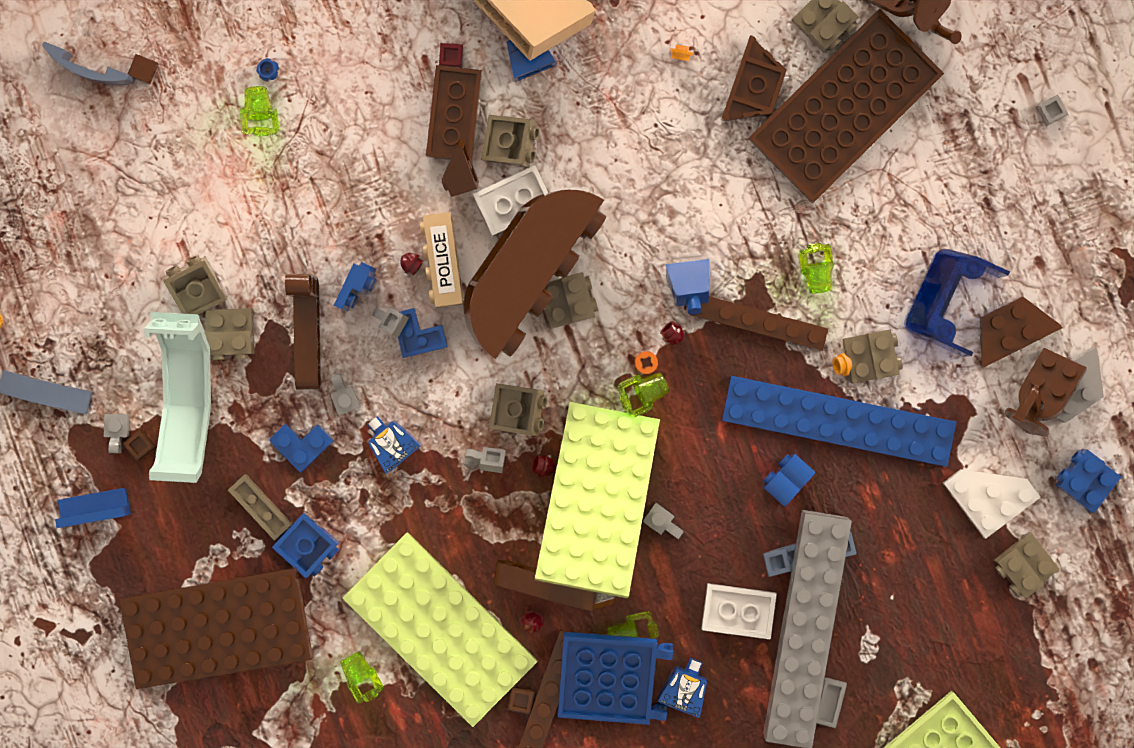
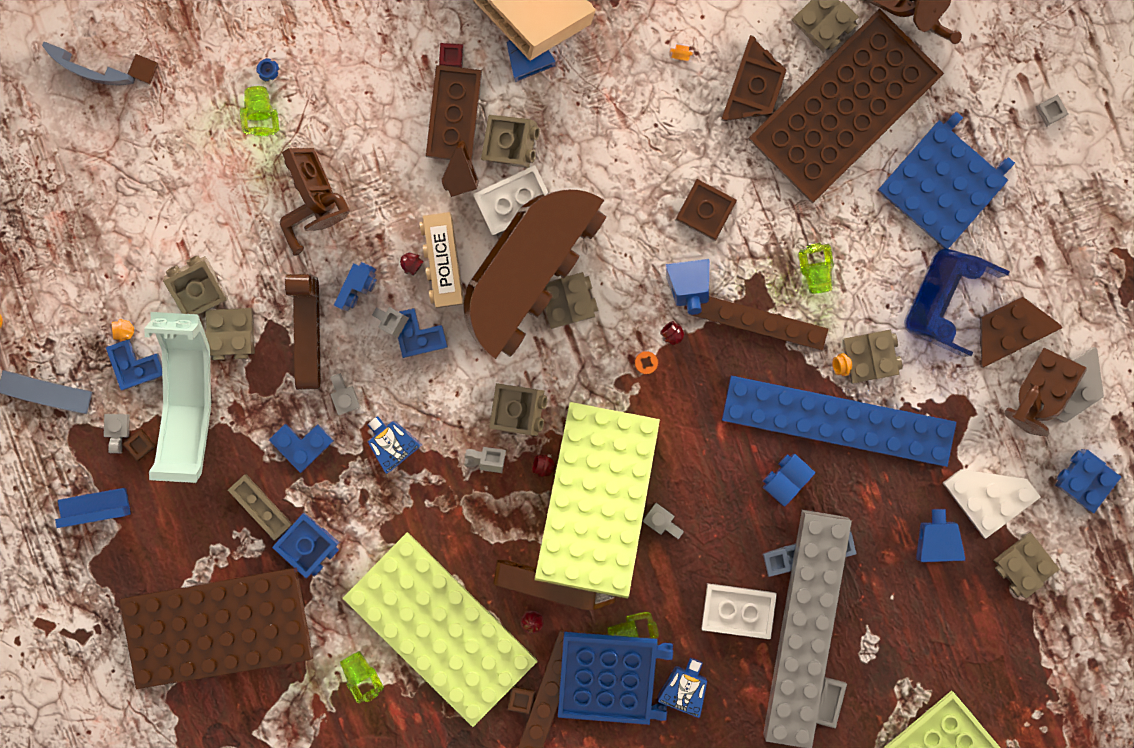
clear neon green piece [617,372,669,418] -> none
none -> blue plate [106,340,162,390]
none -> light orange plate [112,319,134,342]
none -> reddish brown plate [280,148,350,256]
none -> reddish brown tile [675,179,737,241]
none -> blue plate [877,112,1015,250]
none -> blue torso [916,509,965,562]

